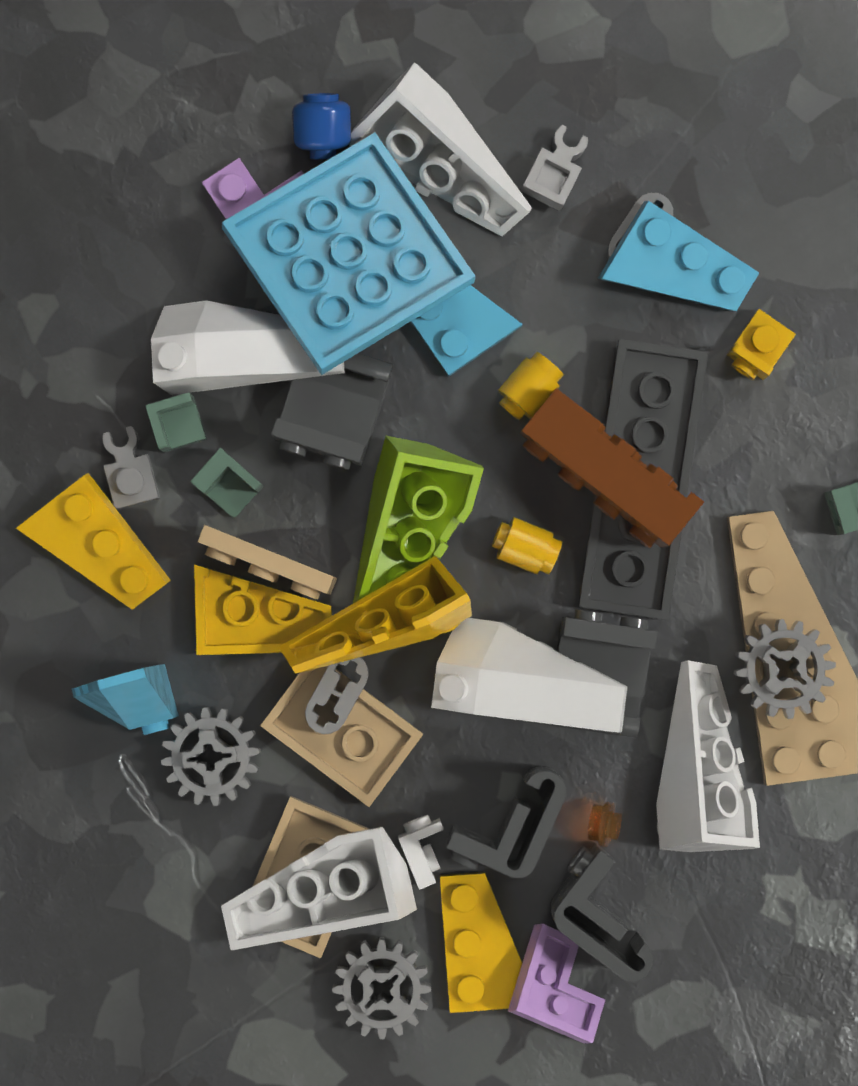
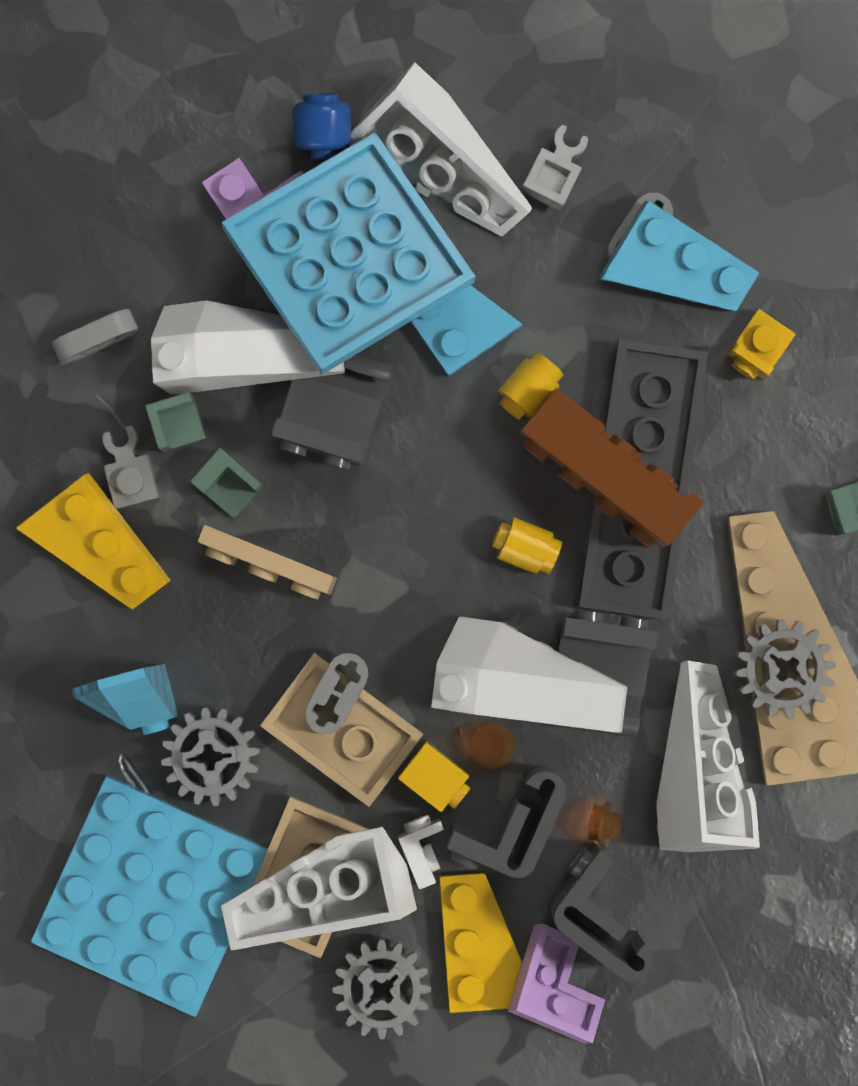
yellow wing [194,565,332,655] -> none
yellow wedge [279,556,472,674] -> none
lime wedge [353,436,484,603] -> none
none -> medium azure plate [31,775,268,1017]
none -> light grey beam [52,309,139,365]
none -> yellow brick [398,740,470,812]
none -> clear orange plate [470,723,515,769]

